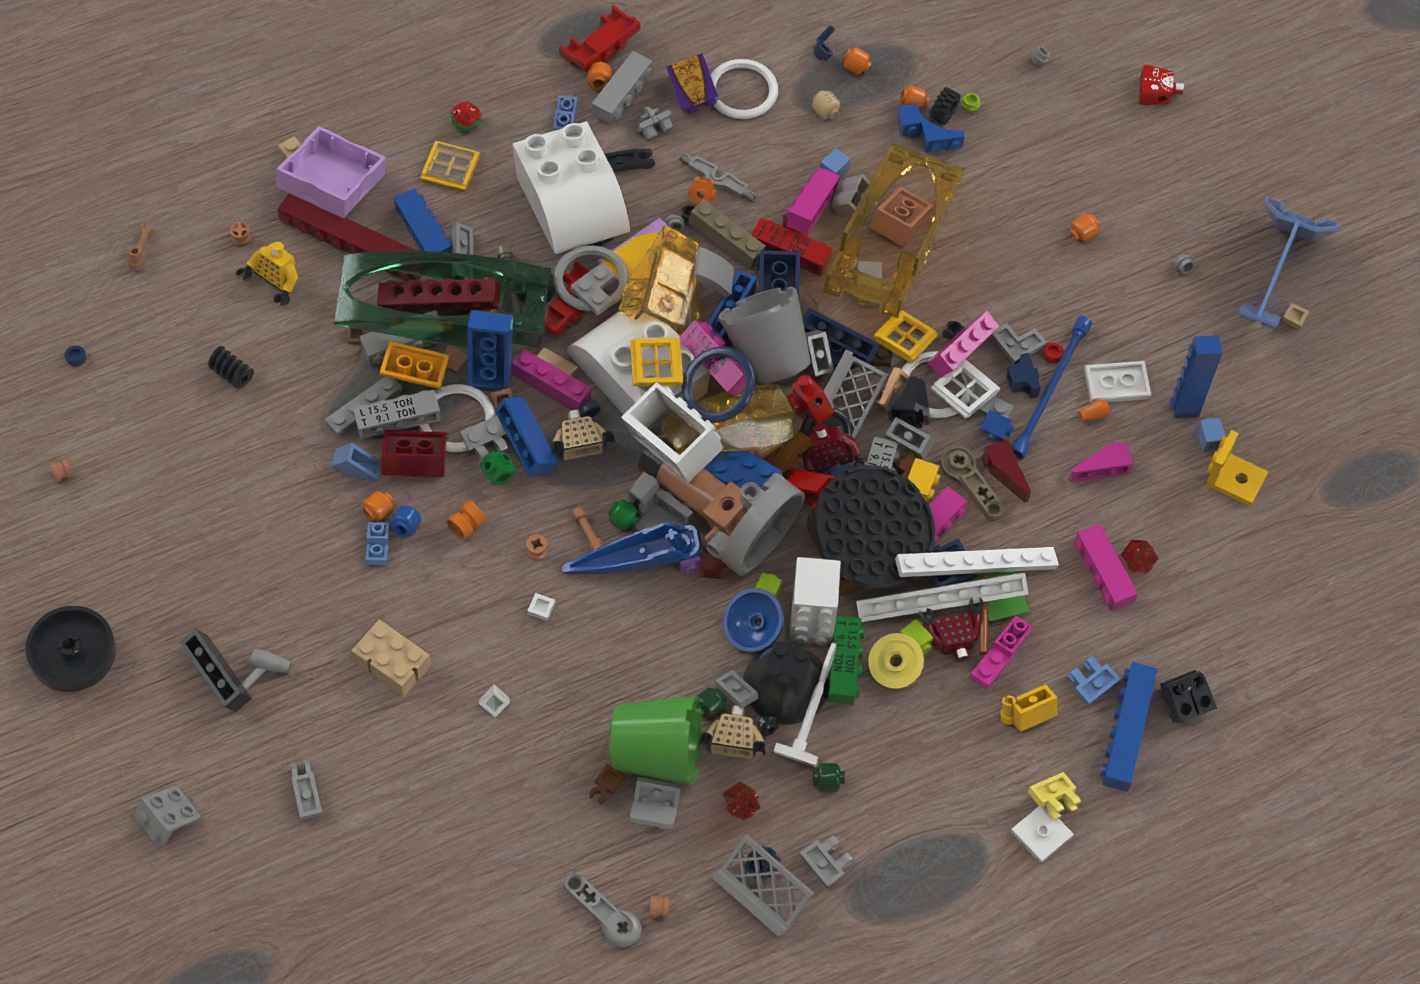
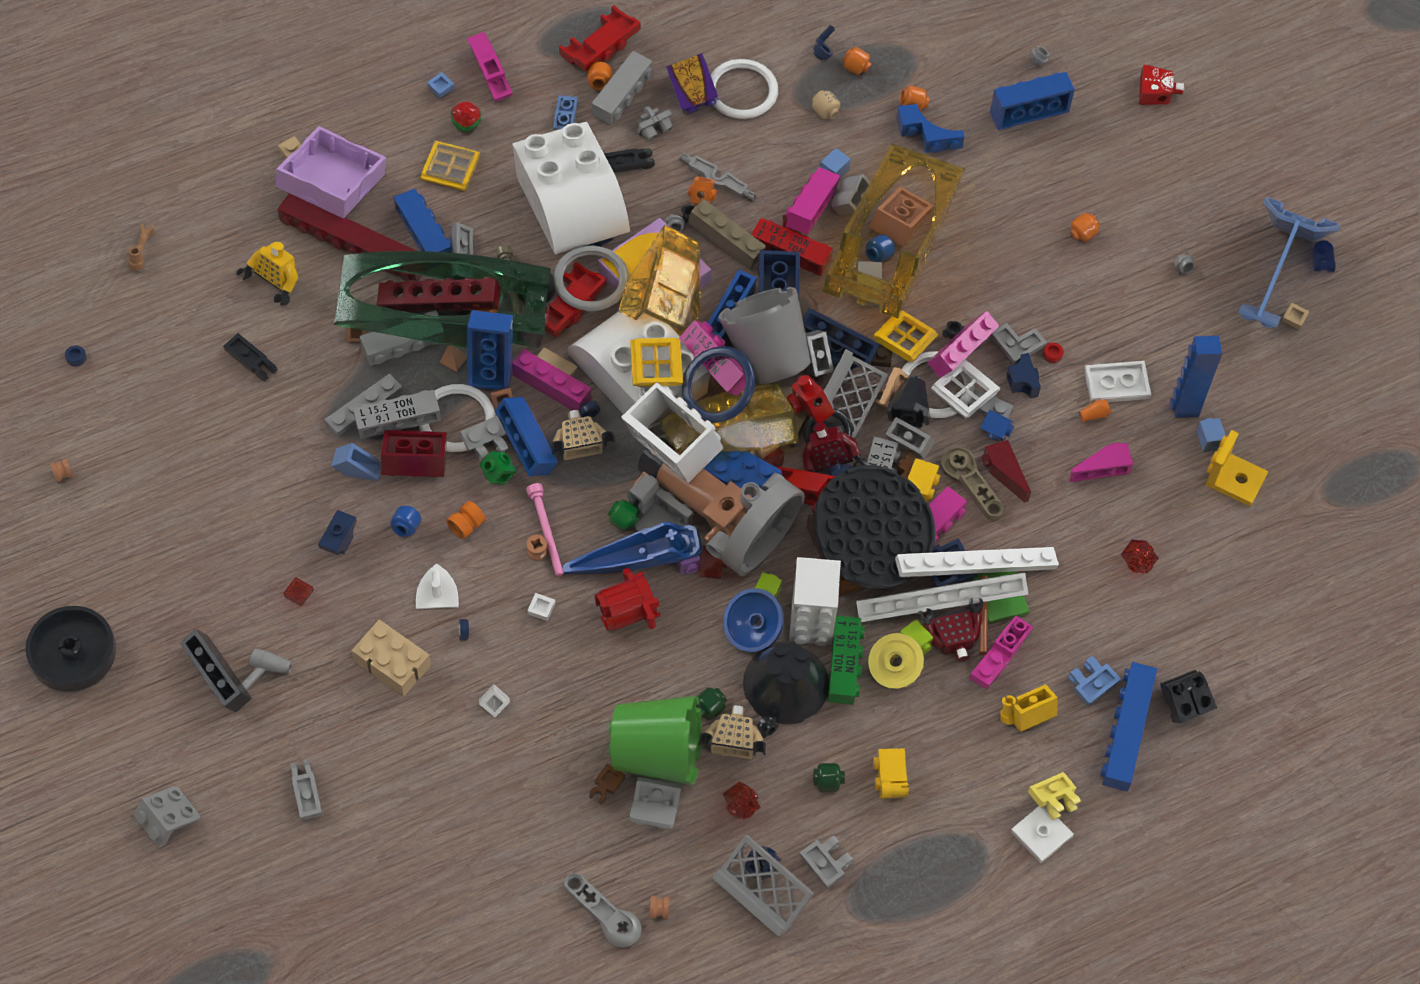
black piece [208,346,254,389] -> none
nougat wheel [230,221,251,247] -> none
orange head [362,491,394,522] -> none
medium blue slope [365,522,389,565] -> none
light orange slope [379,341,449,389] -> none
light grey plate [571,263,615,316] -> none
nougat bar [572,507,604,551] -> none
light grey slope [694,247,734,298] -> none
light grey plate [715,670,759,709] -> none
reddish brown slope [771,432,813,473] -> none
white piece [774,643,837,768] -> none
black tyre [930,87,961,125] -> none
lime plate [961,93,981,112] -> none
blue hose [1012,316,1092,460] -> none
dark pink brick [1074,524,1138,611] -> none
none -> black hinge [223,333,278,382]
none -> clear red plate [283,577,314,607]
none -> dark blue brick [318,510,357,555]
none -> white shield [416,564,459,609]
none -> medium blue plate [427,72,455,98]
none -> dark blue tile [459,619,469,640]
none -> dark pink slope [466,32,513,102]
none -> bright pink piece [526,483,564,577]
none -> red container [594,568,661,631]
none -> blue head [866,234,895,262]
none -> yellow hinge [873,748,909,799]
none -> blue brick [990,72,1075,130]
none -> clear blue plate [1312,240,1336,273]

